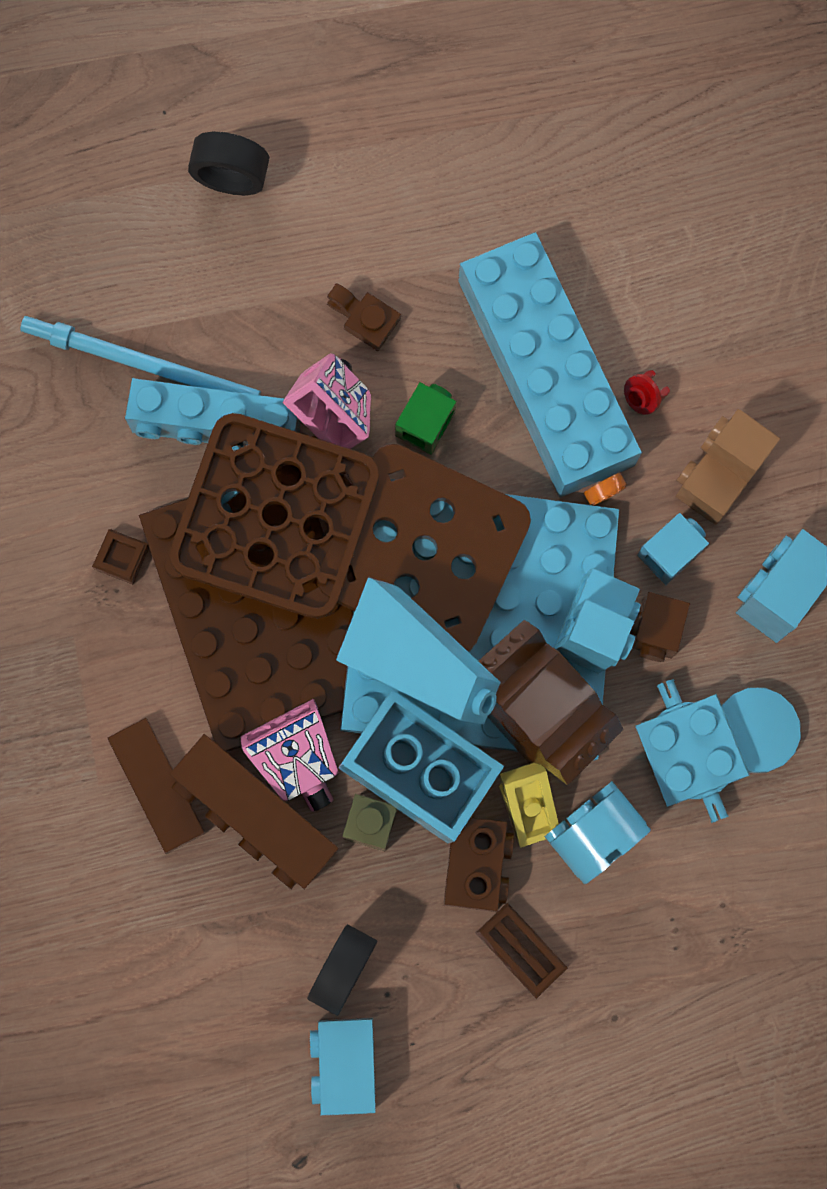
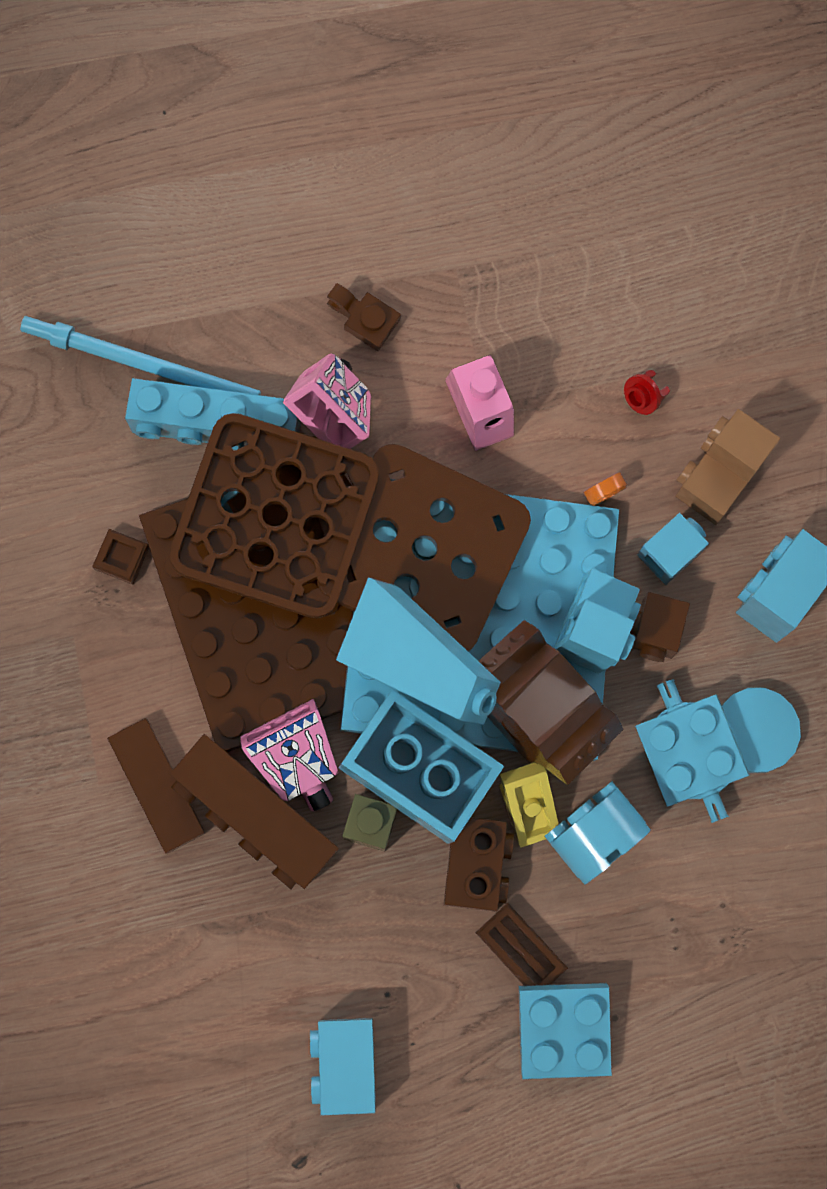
black tyre [188,131,270,196] -> none
black tyre [307,924,377,1016] -> none
green brick [395,382,456,455] -> none
medium azure brick [458,232,642,498] -> none
none -> bright pink torso [446,355,514,451]
none -> medium azure plate [518,983,612,1079]

